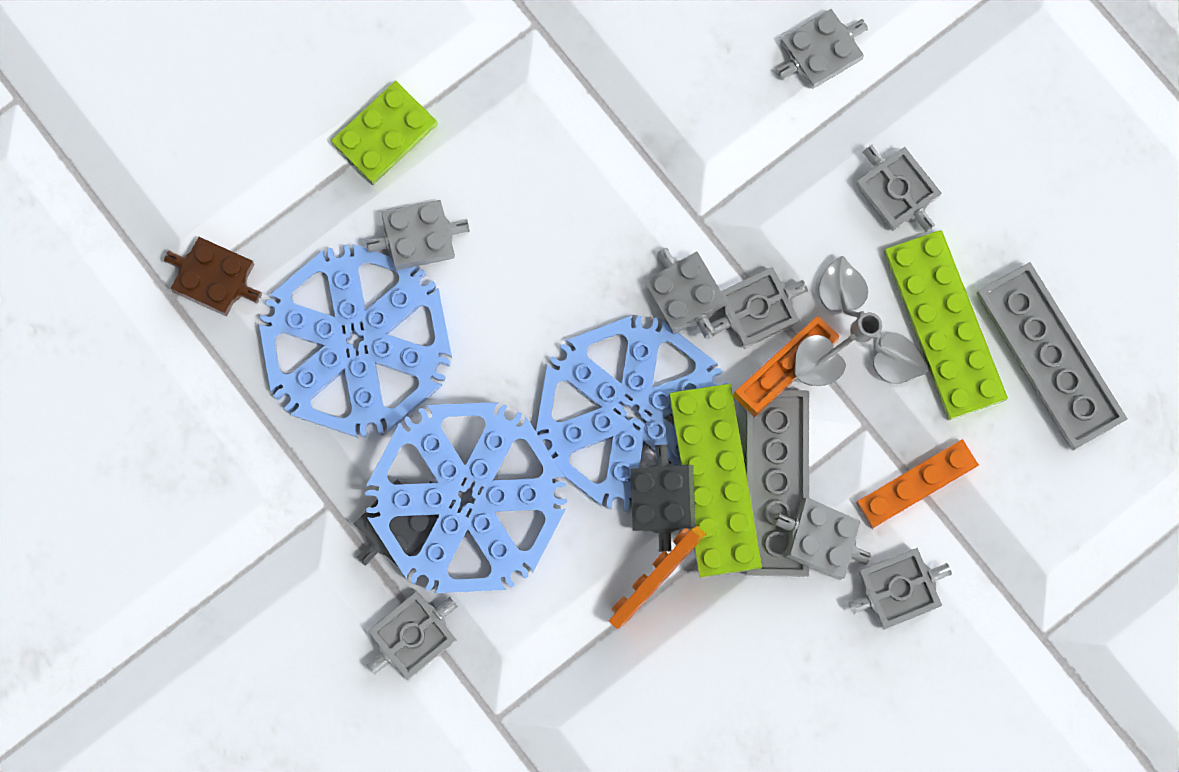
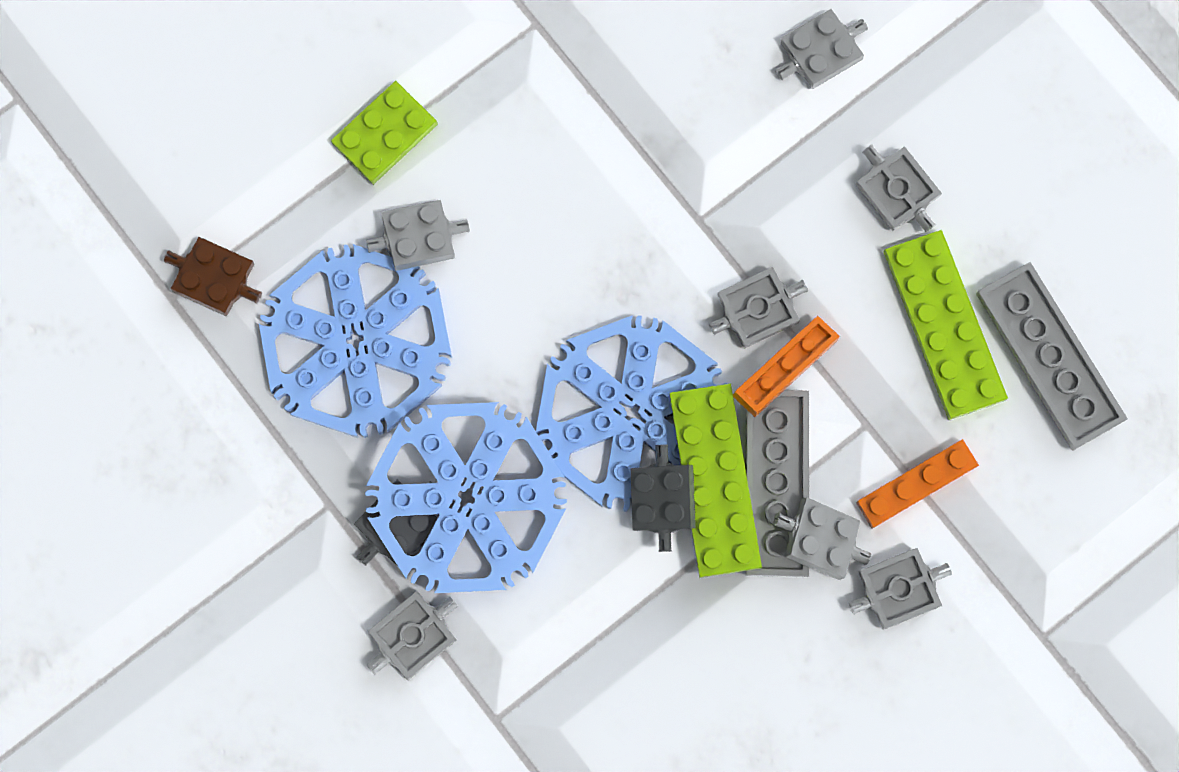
orange plate [609,526,706,630] -> none
light grey plate [645,248,728,339] -> none
light grey plant [794,256,928,386] -> none

